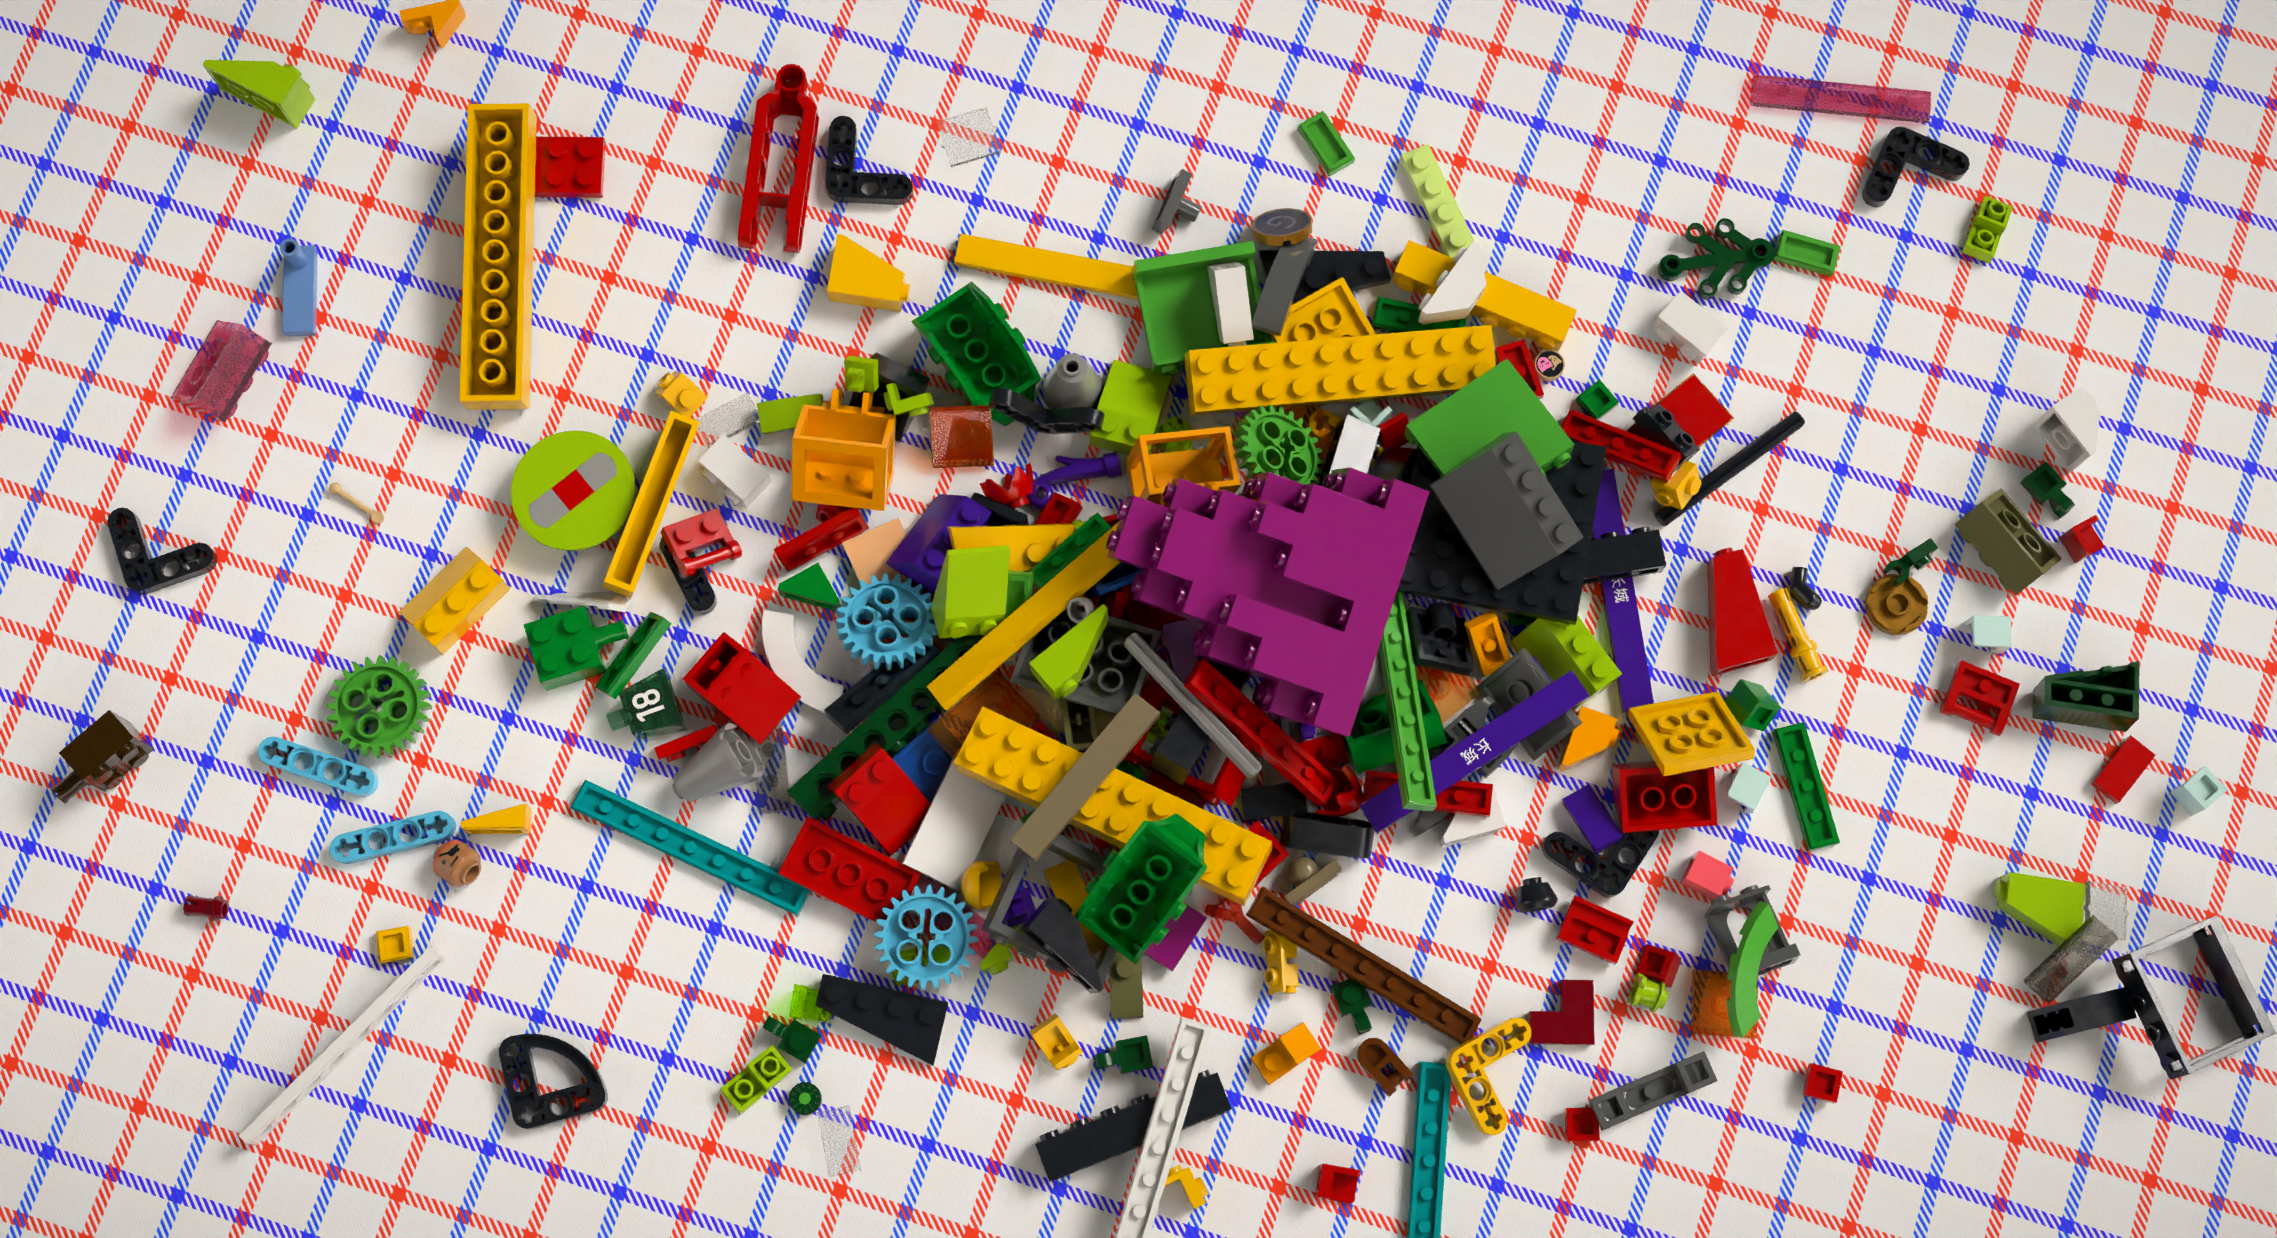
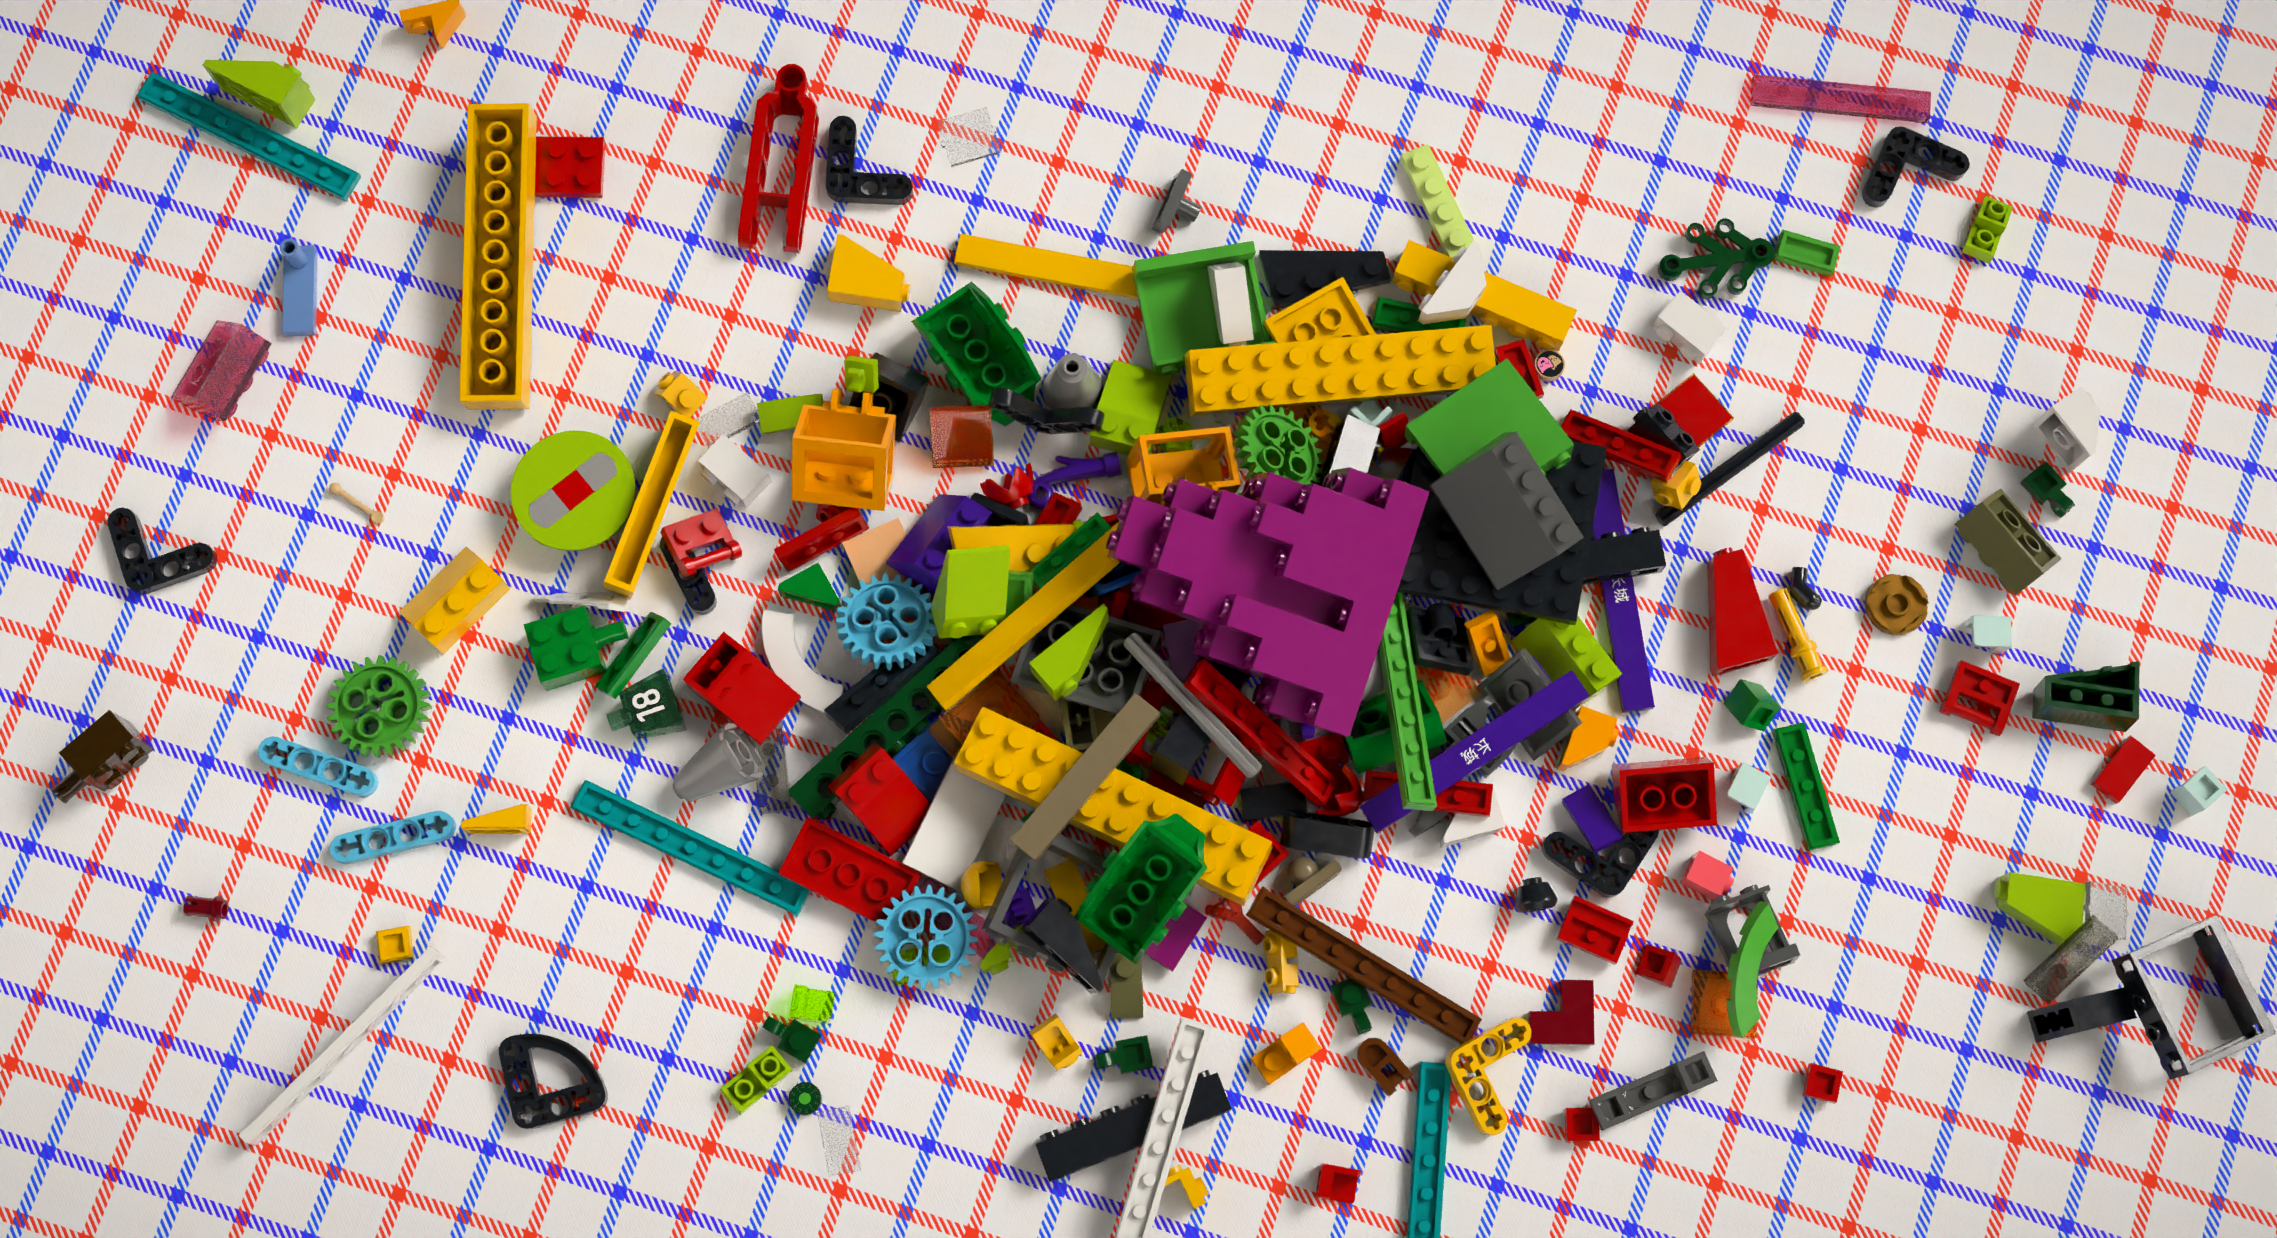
medium nougat head [433,839,481,887] -> none
red plate [654,724,718,762] -> none
black wing [815,974,948,1066] -> none
lime bracket [883,383,934,418] -> none
light grey hinge [1067,597,1095,623] -> none
tile [1252,208,1312,247] -> none
dark grey slope [1252,237,1318,336] -> none
bright green tile [1297,111,1355,177] -> none
green tile [1575,379,1619,420] -> none
lime brick [1627,973,1669,1013] -> none
yellow plate [1629,691,1755,776] -> none
dark green plate [1883,538,1938,587] -> none
red panel [2059,515,2105,564] -> none
none -> teal tile [136,72,361,202]

